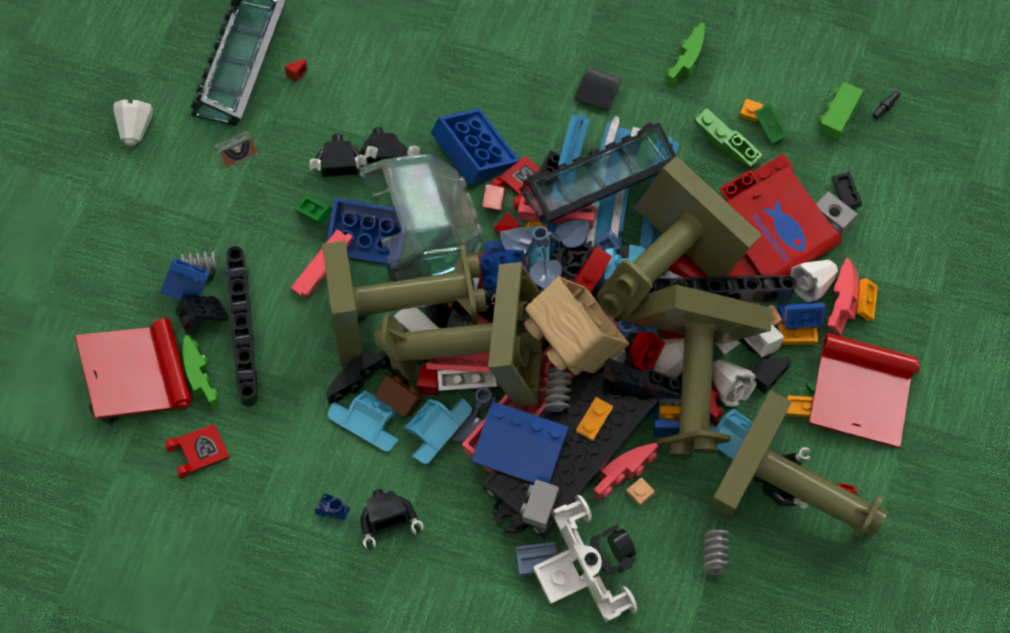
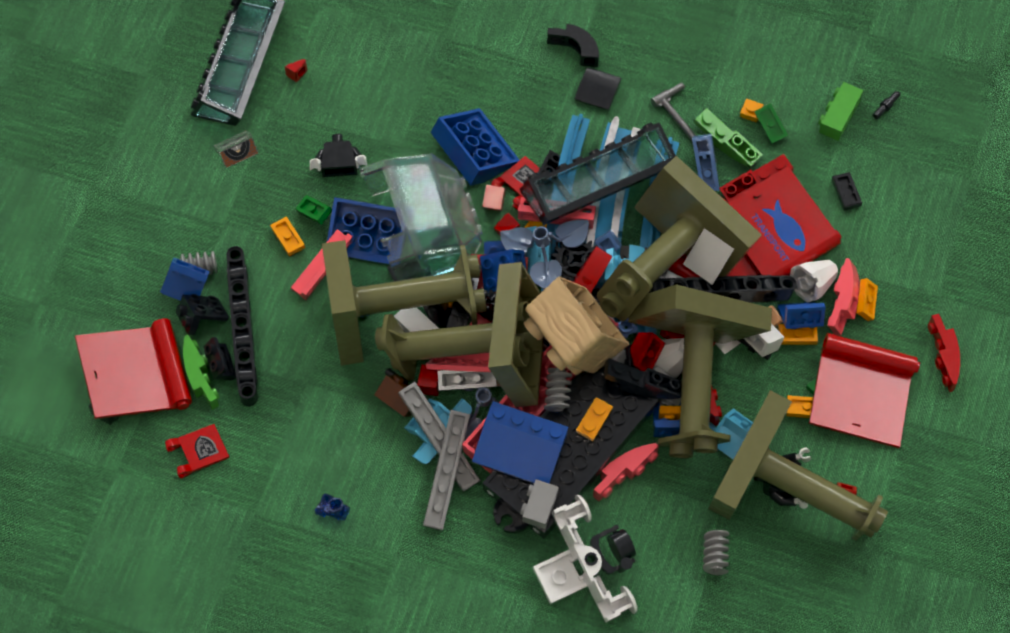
white cone [113,100,153,146] -> none
black slope [326,350,391,404] -> none
medium azure plate [328,390,399,452] -> none
black torso [360,127,420,168] -> none
black torso [360,489,423,550] -> none
sand blue plate [516,542,558,577] -> none
light nougat plate [626,477,655,506] -> none
bright green slope [666,22,705,88] -> none
white cone [712,360,756,407] -> none
black slope [748,357,791,395] -> none
light grey brick [816,191,858,237] -> none
none -> black bracket [203,337,236,380]
none -> light orange plate [270,216,305,256]
none -> light grey tile [398,382,480,492]
none -> light grey tile [423,410,470,530]
none -> black arch [547,24,599,67]
none -> flat silver bar [651,82,717,163]
none -> white sticker [683,228,734,285]
none -> medium blue slope [692,133,720,191]
none -> red slope [928,313,960,392]

